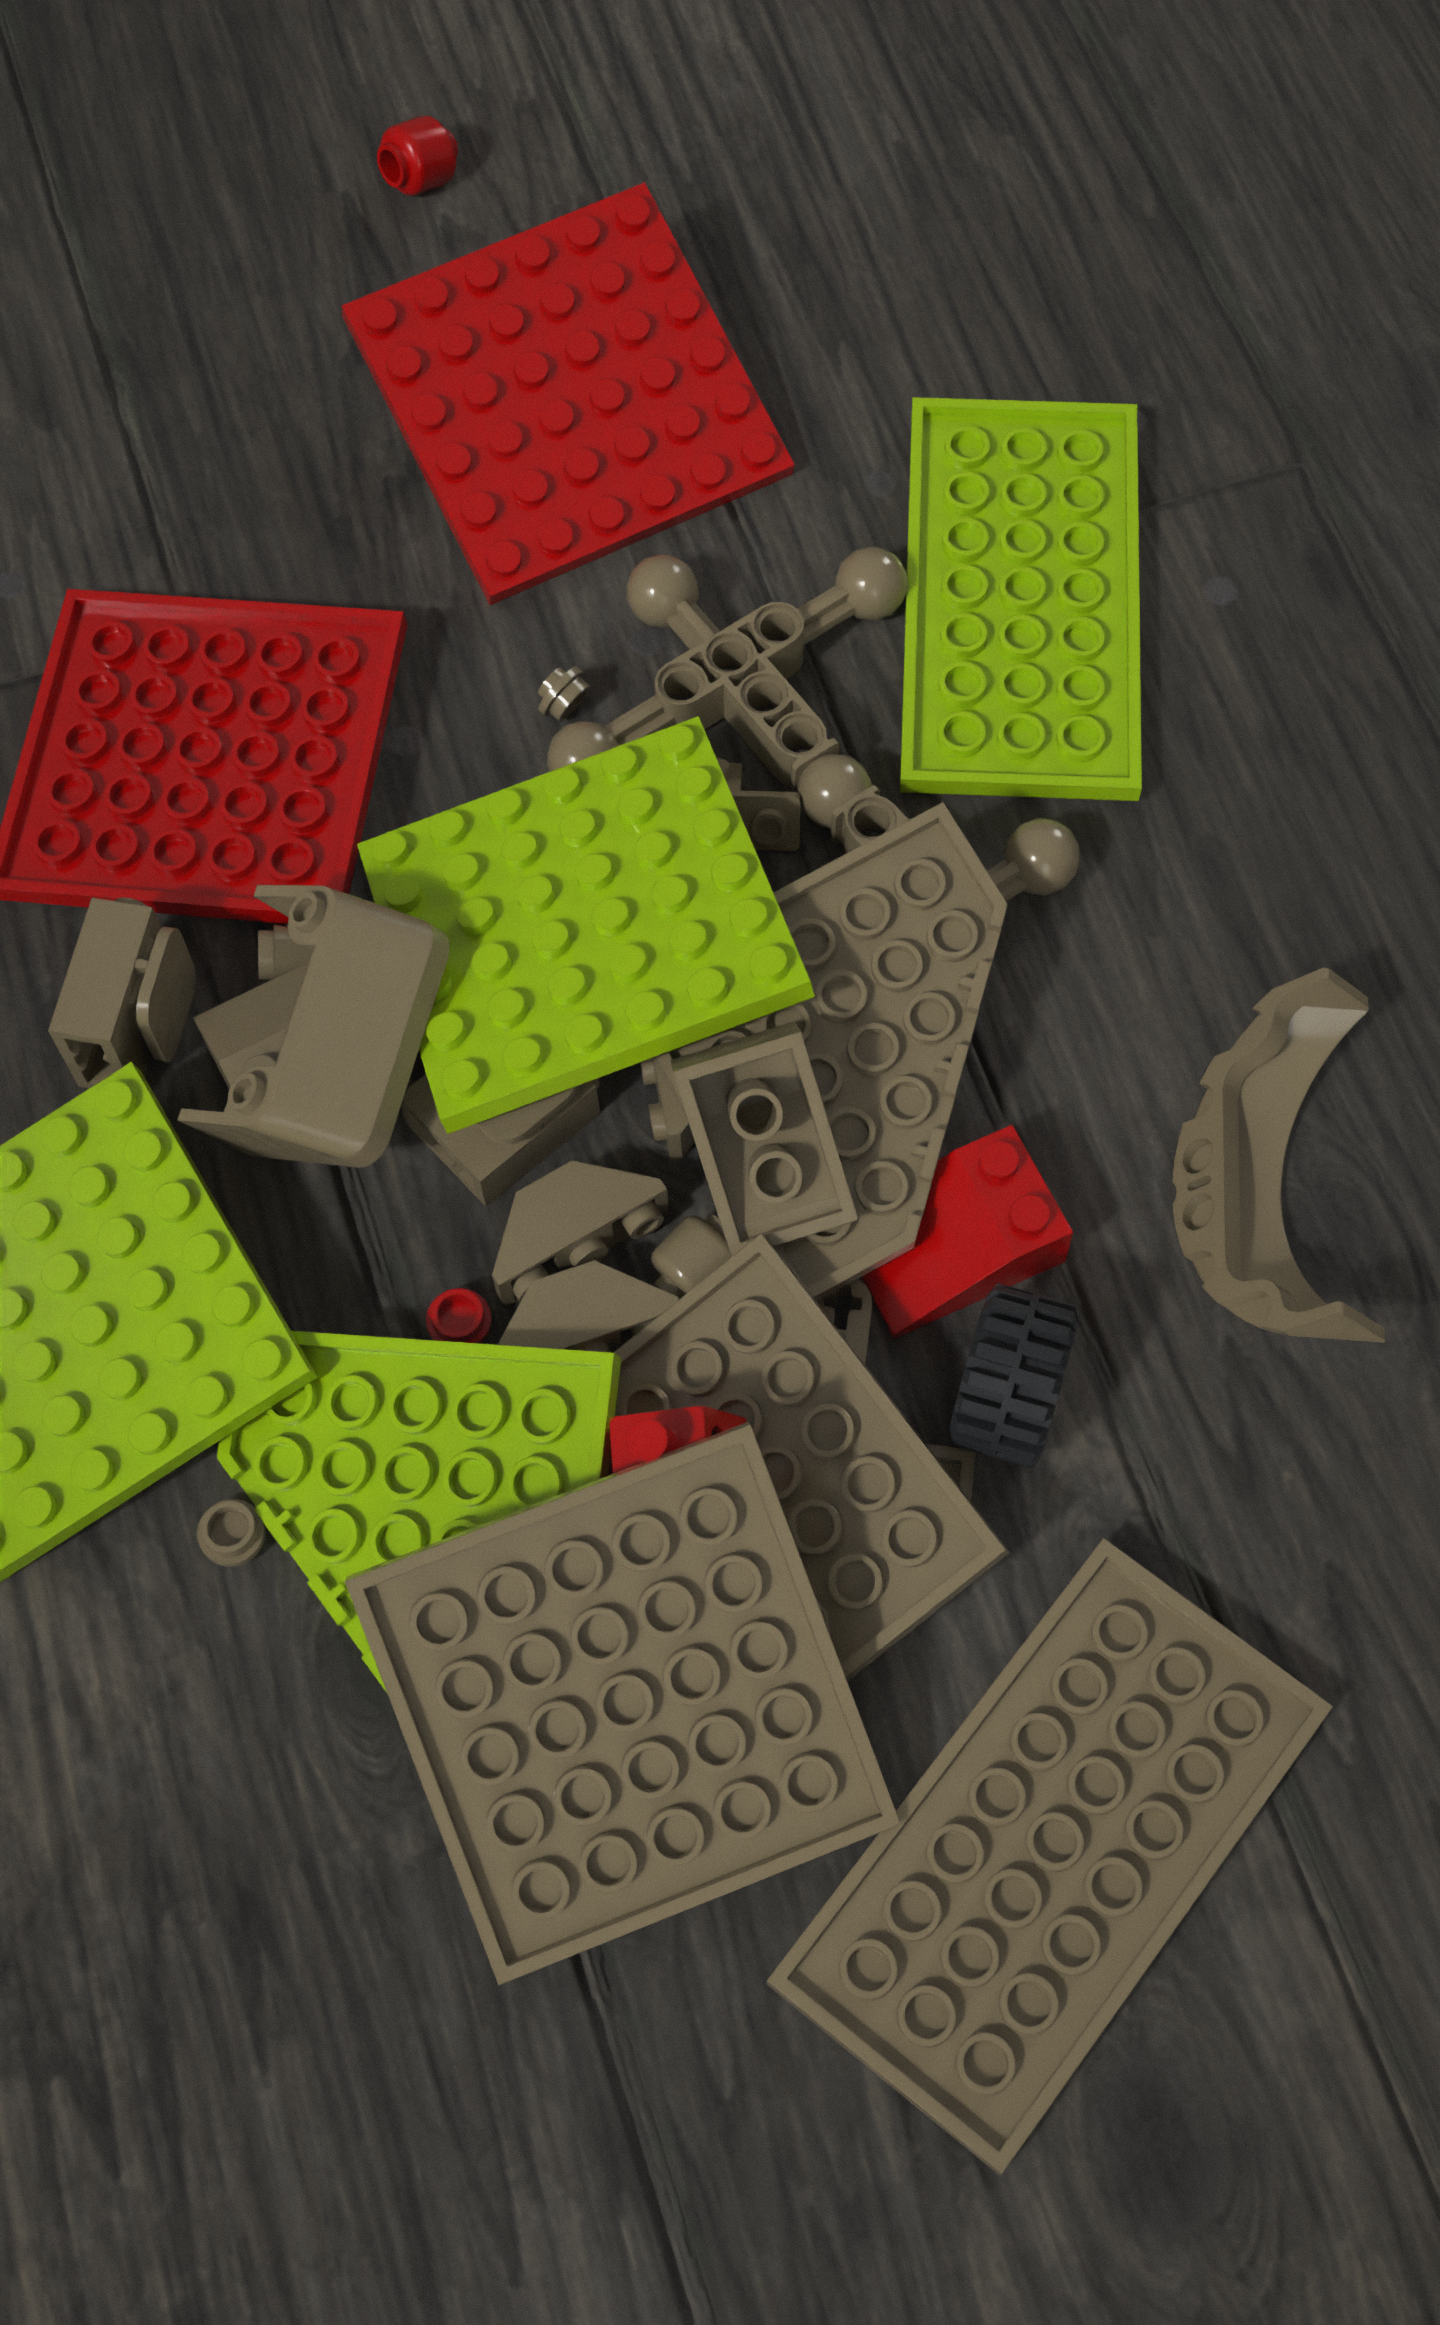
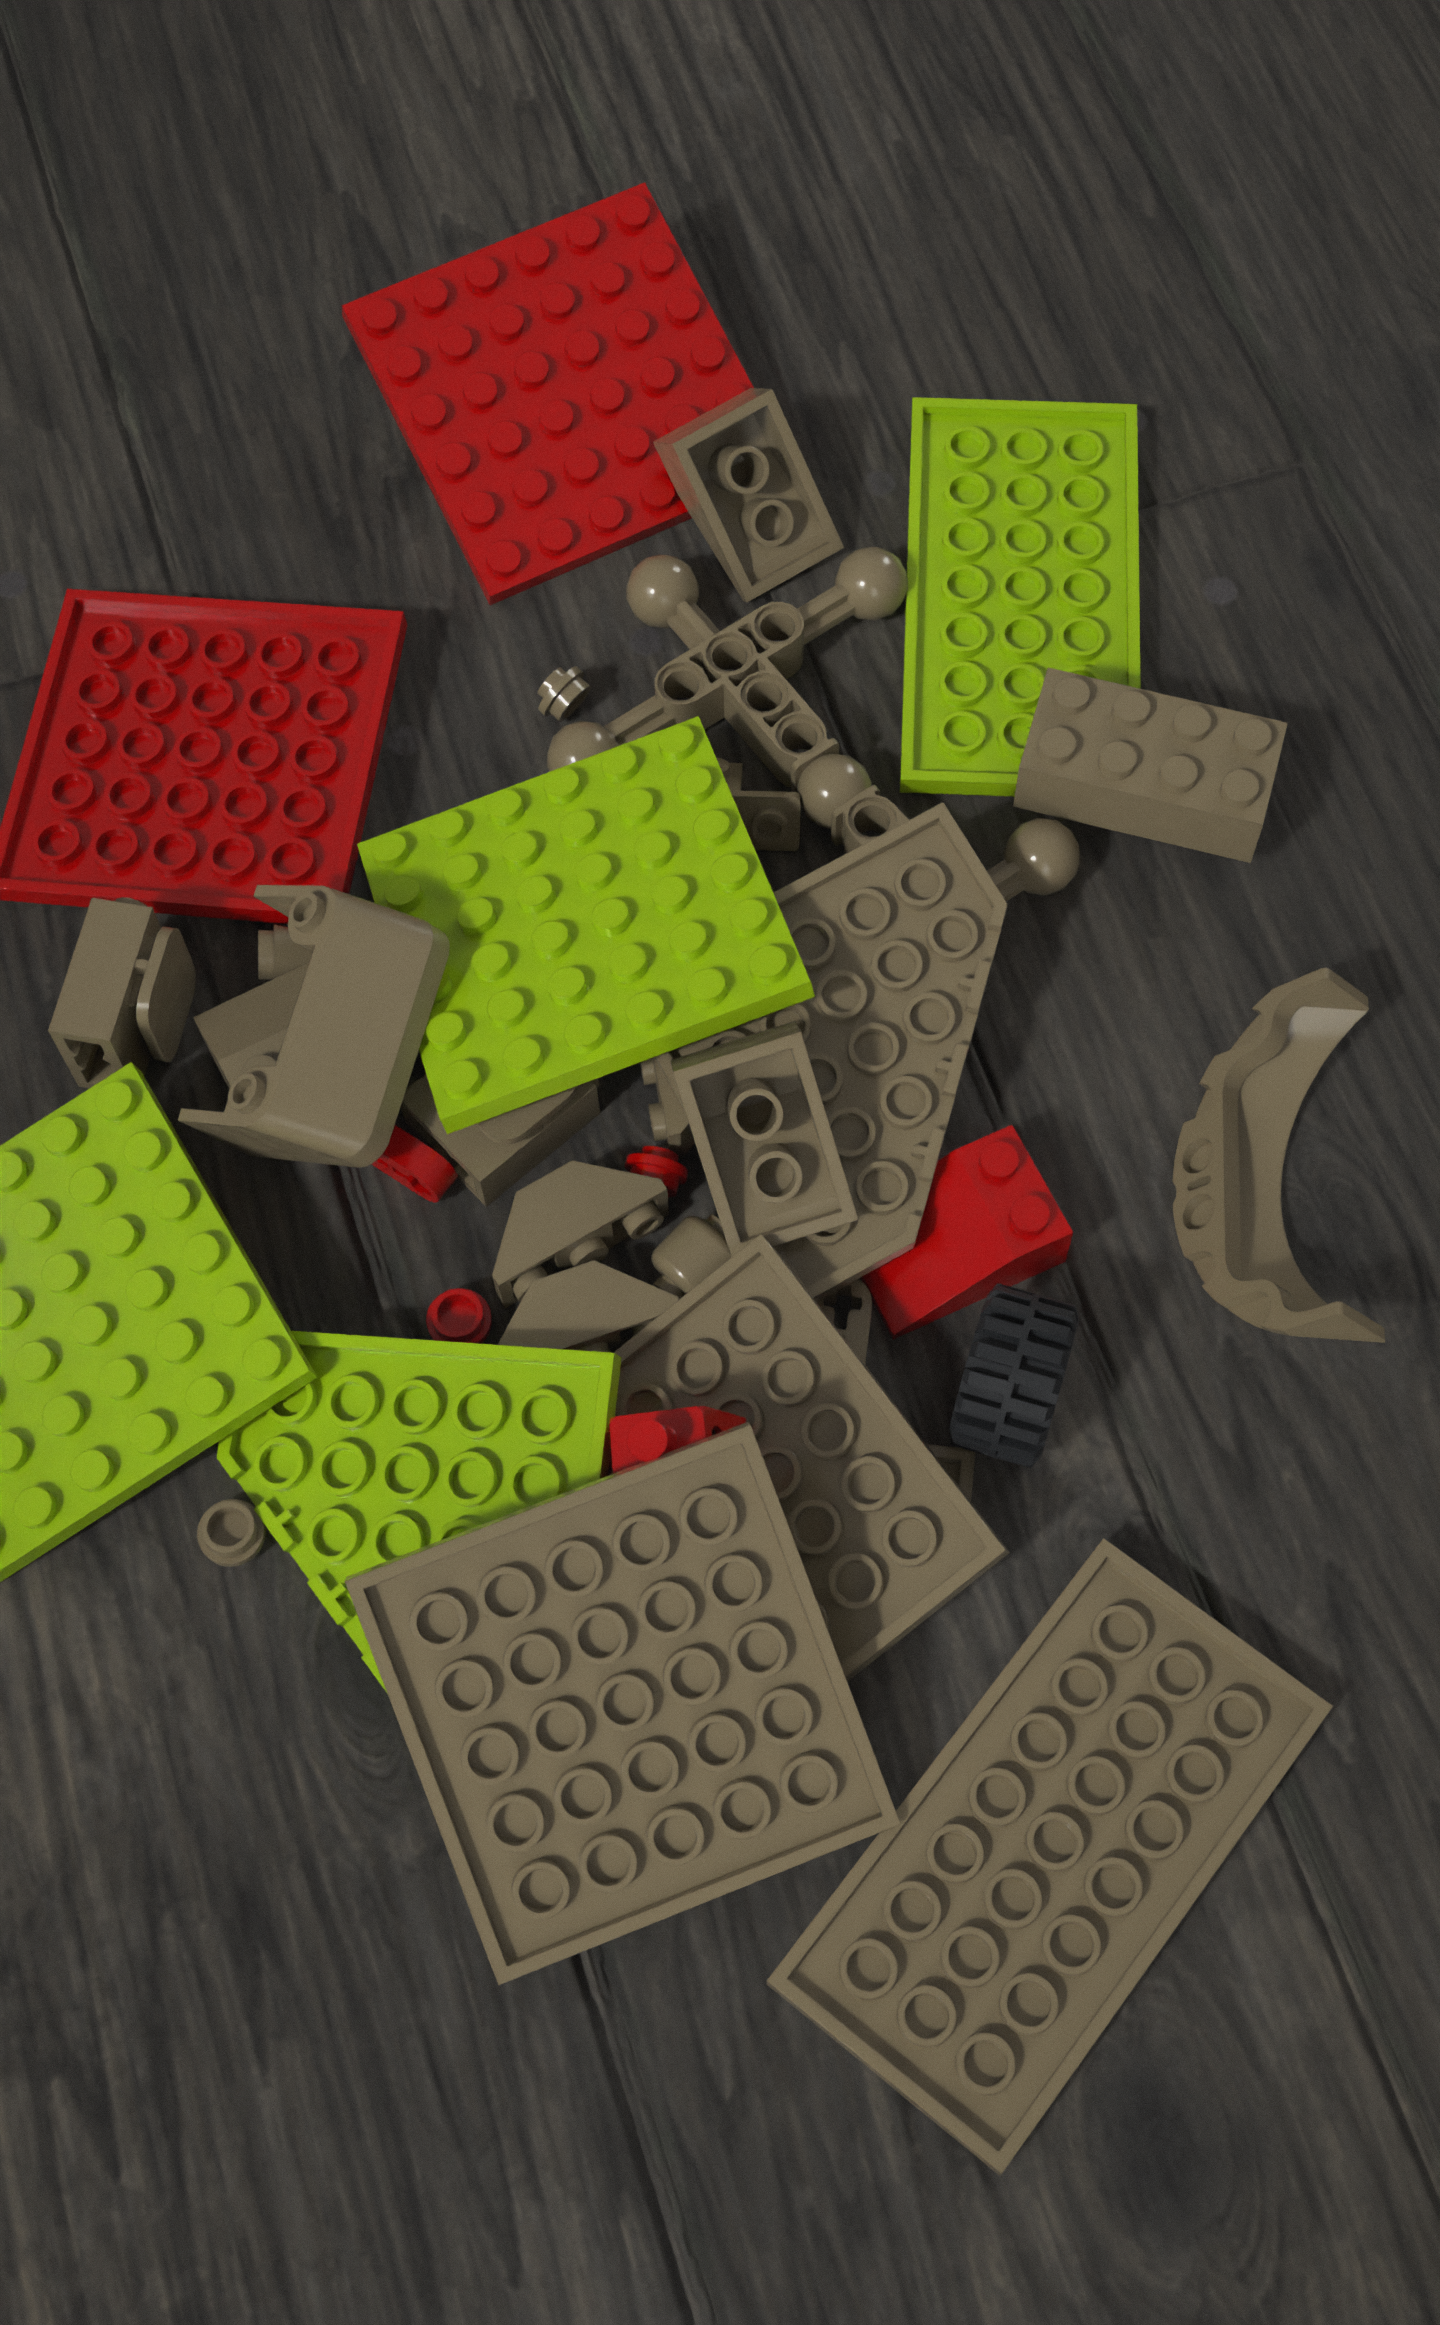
red head [377,116,458,196] -> none
none -> red beam [372,1125,458,1203]
none -> red plate [624,1146,689,1198]
none -> dark tan slope [653,388,844,602]
none -> dark tan brick [1013,668,1288,863]

